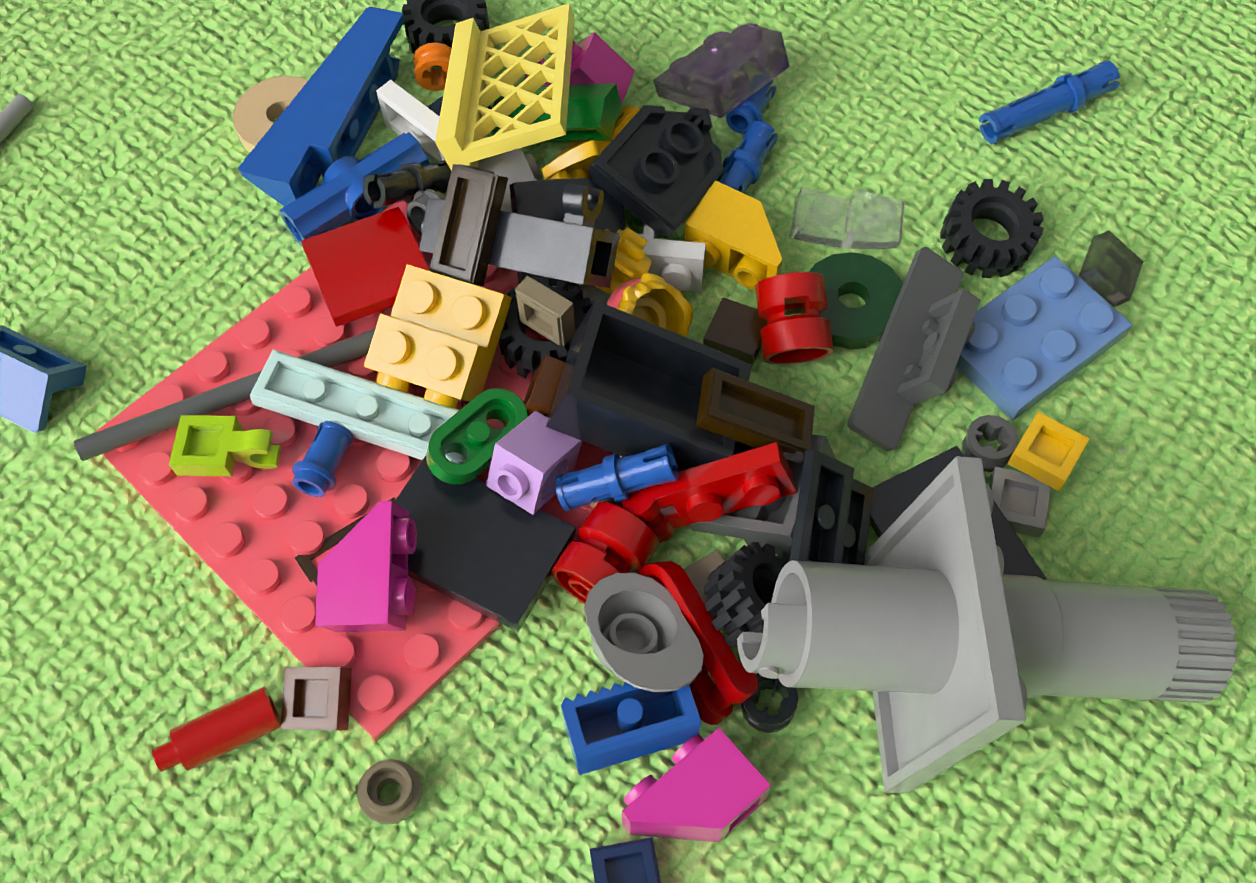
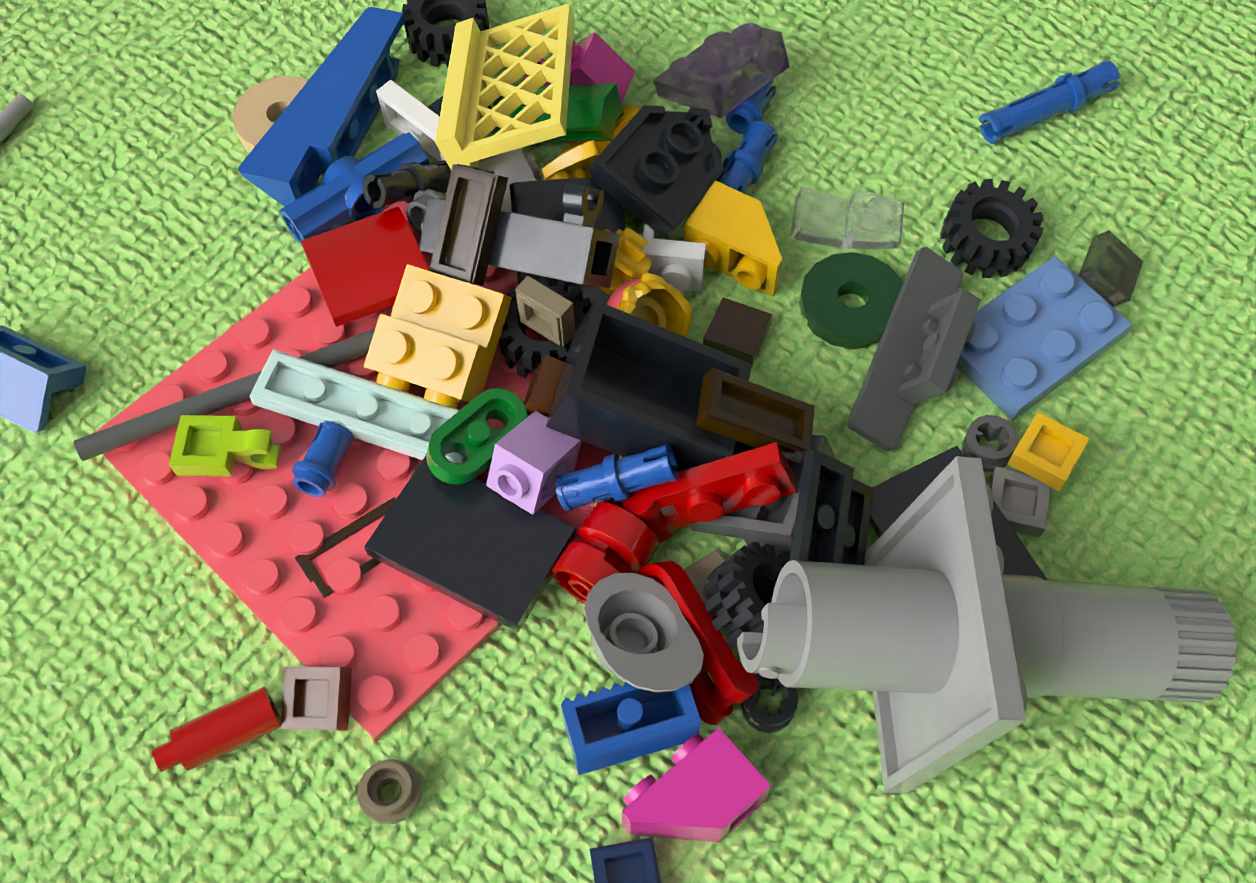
dark pink slope [315,501,417,632] -> none
orange bush [413,42,452,91] -> none
red wheel [755,272,834,364] -> none

